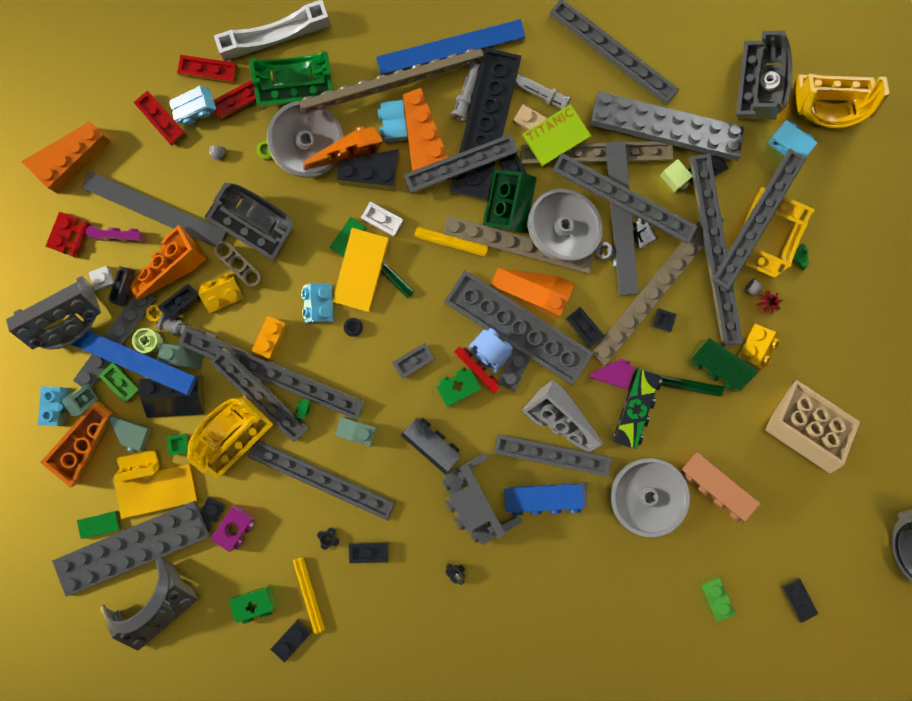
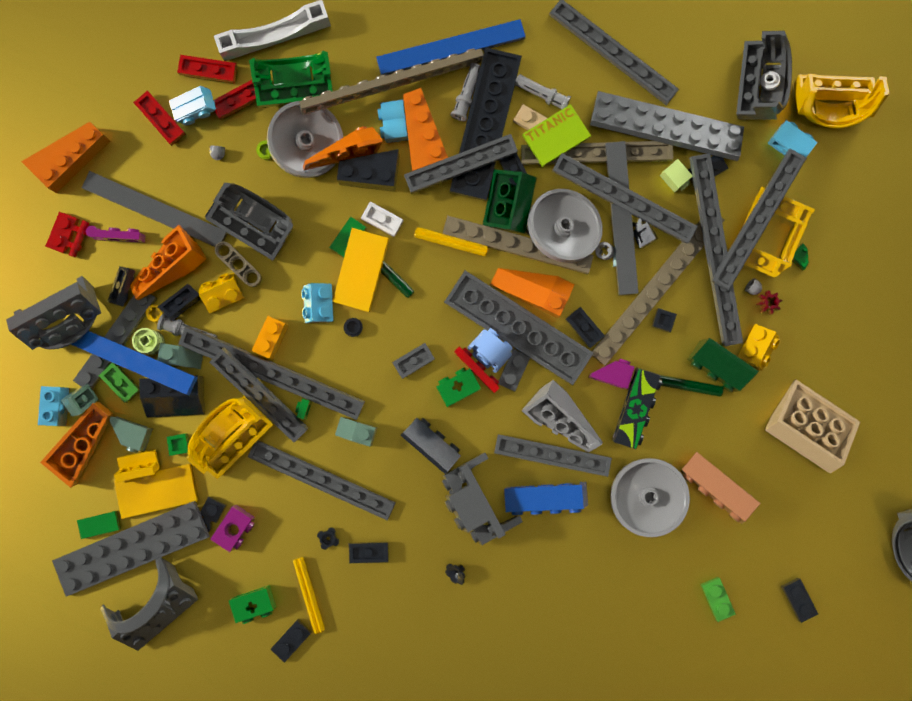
white plate [88,266,114,291] -> none

